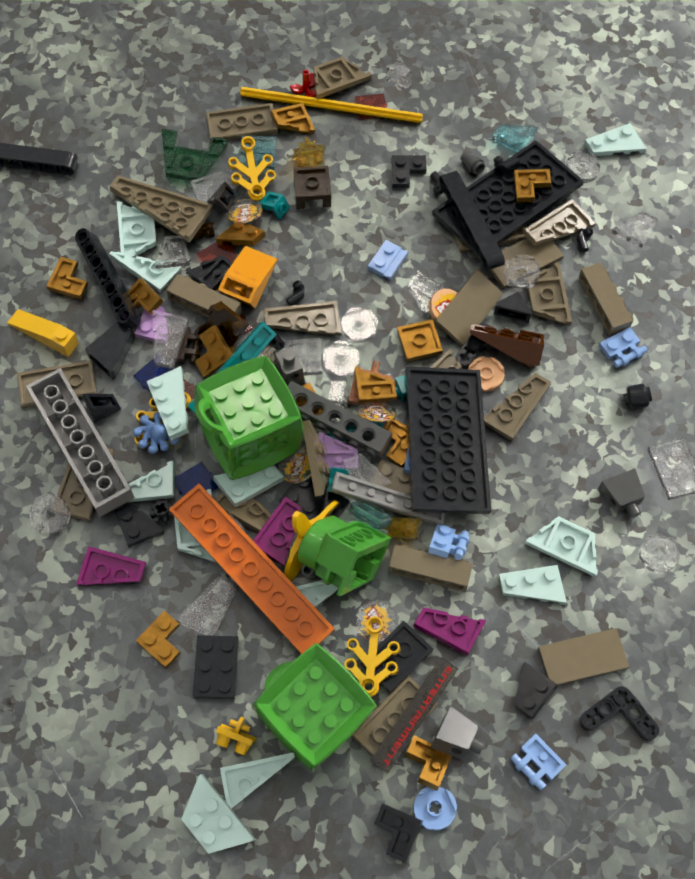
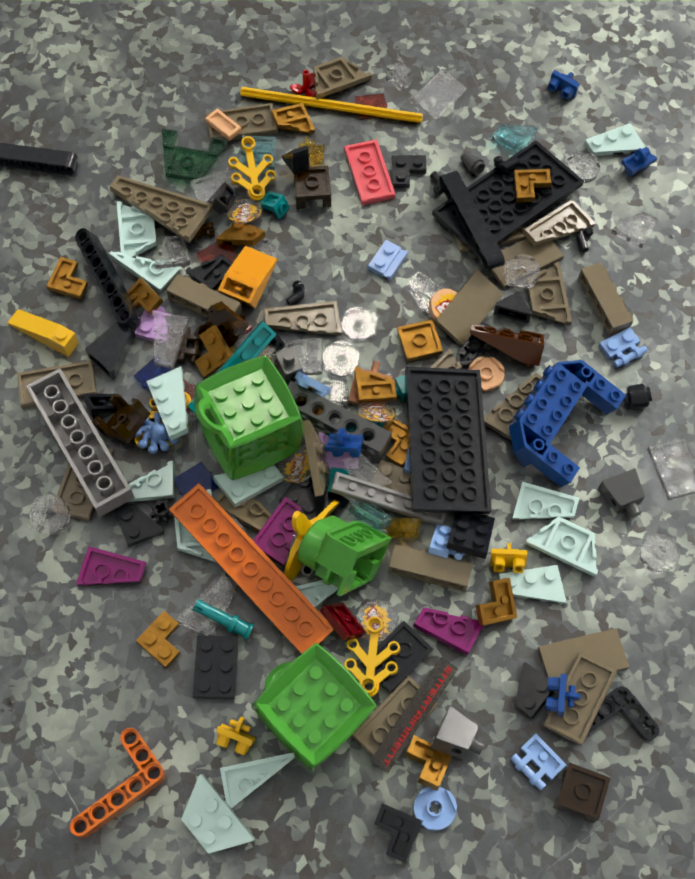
none -> orange beam [70,728,165,839]
none -> dark brown panel [92,393,151,444]
none -> teal pin [192,599,254,640]
none -> light nougat tile [205,109,242,141]
none -> black slope [282,146,309,174]
none -> light blue plate [294,371,332,398]
none -> dark red plate [320,602,366,641]
none -> blue hips [324,428,364,458]
none -> coral tile [344,139,396,205]
none -> clear piece [410,69,468,120]
none -> black plate [446,513,495,559]
none -> pearl gold plate [475,578,517,626]
none -> yellow hips [490,543,528,573]
none -> blue wedge [509,360,626,487]
none -> light aqua wing [512,482,579,520]
none -> dark tan tile [543,652,617,746]
none -> blue hips [546,674,581,717]
none -> blue hips [548,70,580,100]
none -> dark brown panel [553,762,610,823]
none -> blue hips [621,146,657,177]

